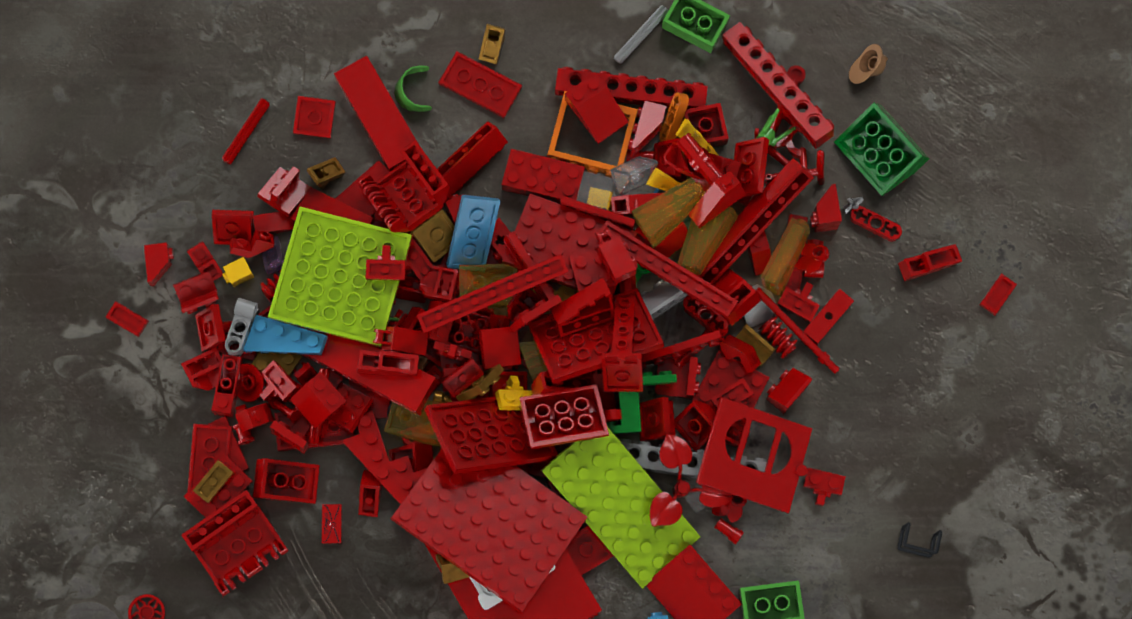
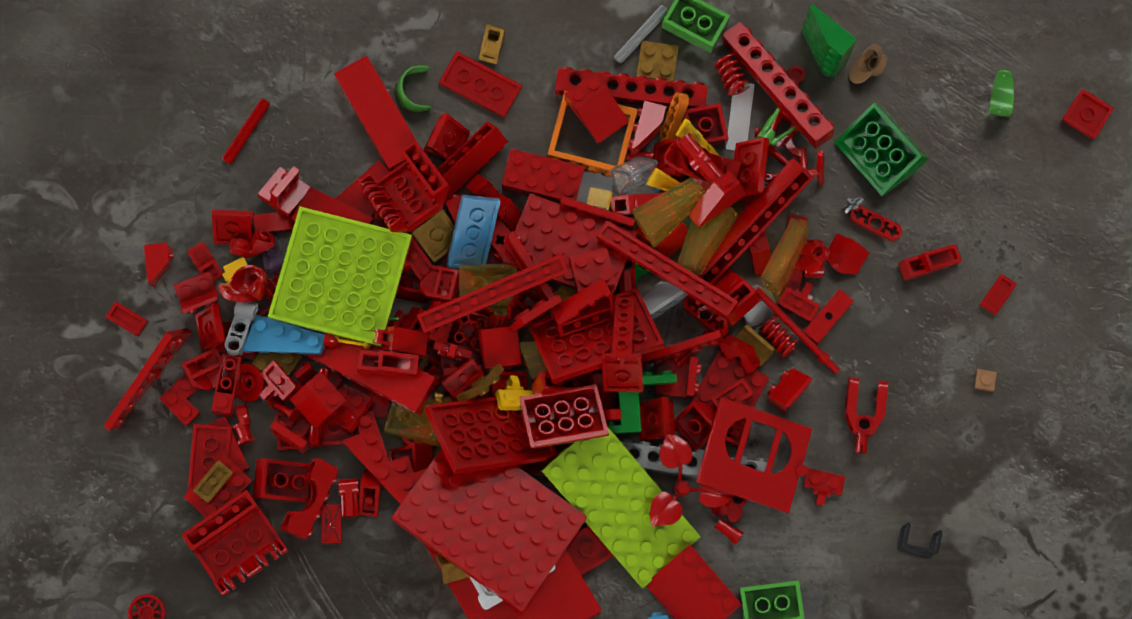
red slope [235,403,275,432] -> none
red plate [293,96,336,139] -> none
pearl gold slope [307,157,346,189] -> none
red hinge [366,245,406,281] -> none
red brick [595,227,638,284] -> none
clear tile [685,487,706,514] -> none
red slope [810,184,842,233] -> none
none -> red wing [104,328,192,431]
none -> red plate [159,374,200,427]
none -> red hair [219,265,267,303]
none -> red arch [280,458,339,539]
none -> hinge [324,333,371,349]
none -> red piece [338,478,360,517]
none -> red bracket [423,113,471,160]
none -> red arch [465,174,522,232]
none -> pearl gold plate [637,41,679,82]
none -> red piece [714,53,750,96]
none -> white sticker [726,83,755,150]
none -> green slope [801,4,857,79]
none -> red slope [827,233,870,275]
none -> red piece [844,376,888,455]
none -> medium nougat plate [974,369,997,392]
none -> bright green piece [989,70,1014,118]
none -> red plate [1061,88,1114,141]

